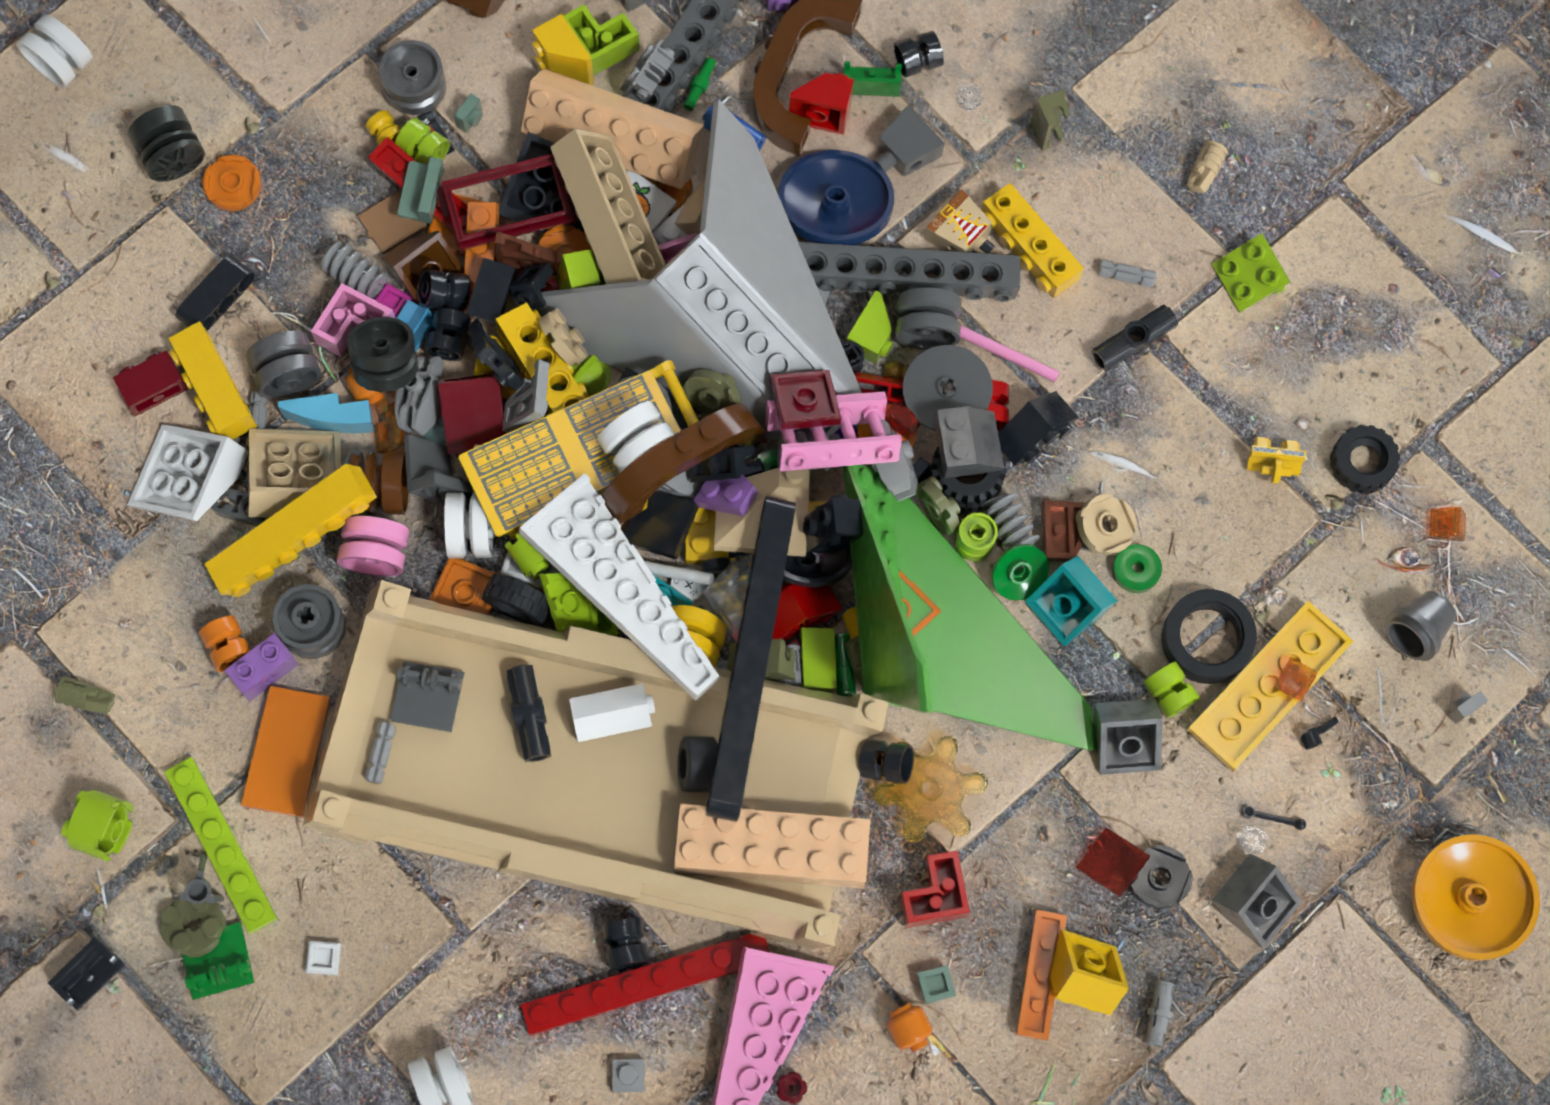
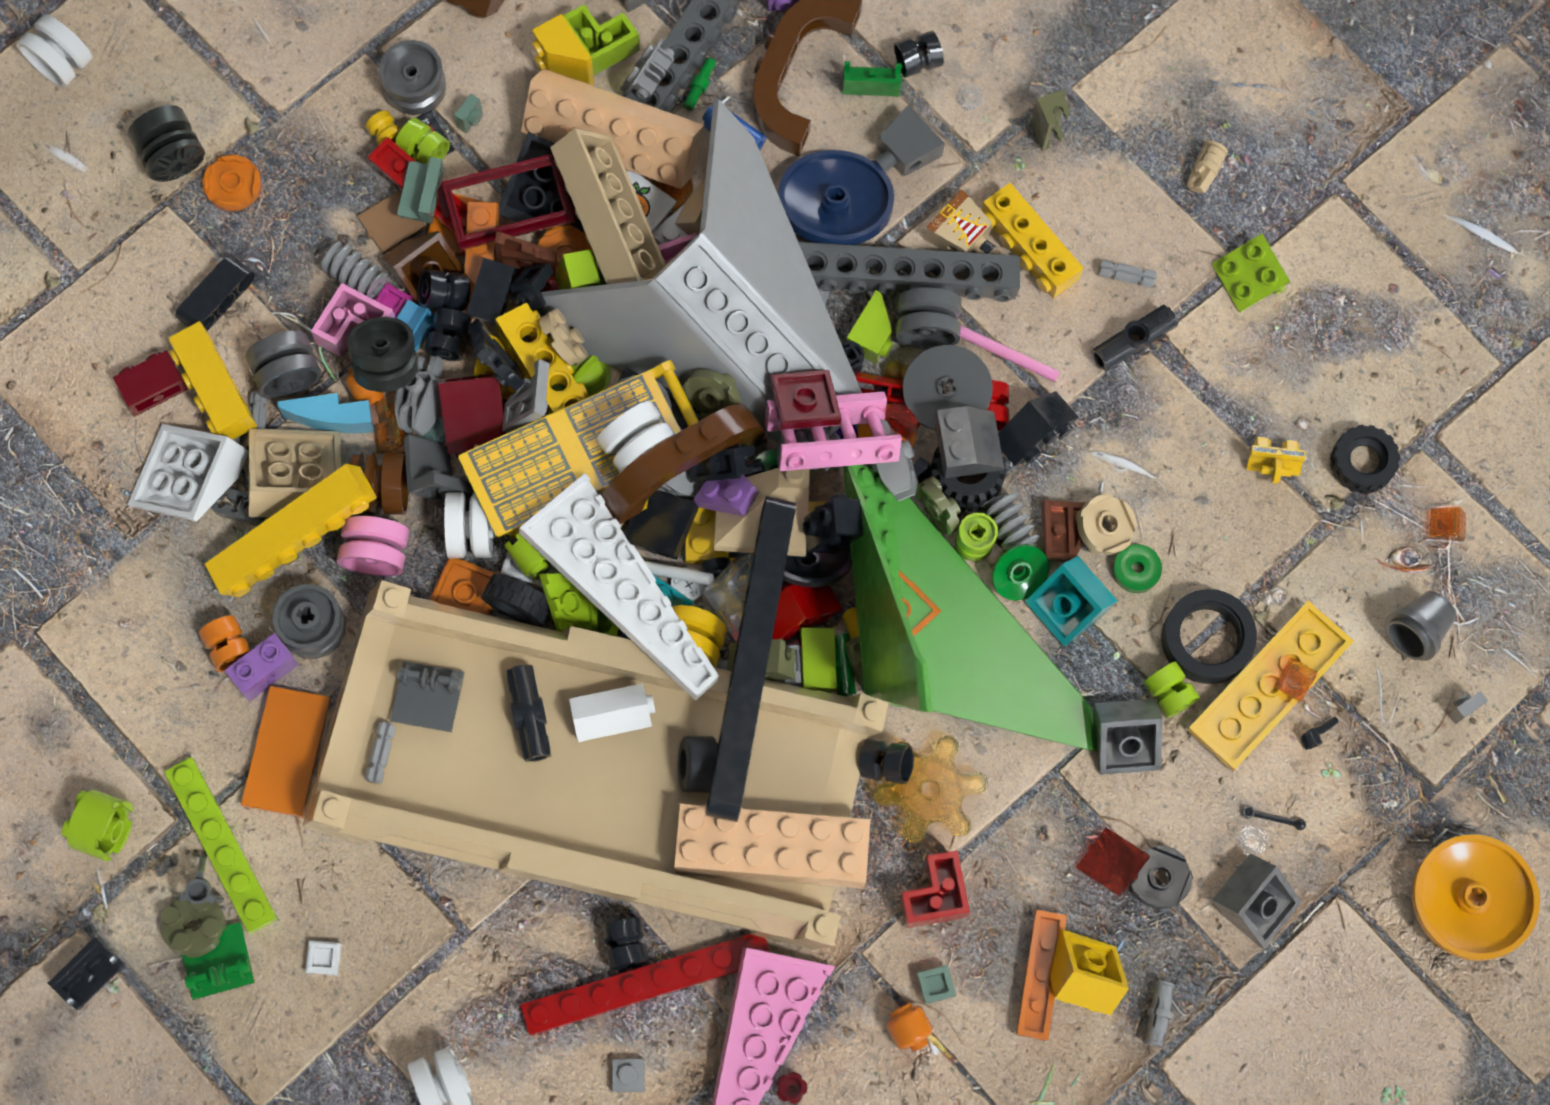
olive hinge [54,676,115,714] -> none
red slope [789,73,854,135] -> none

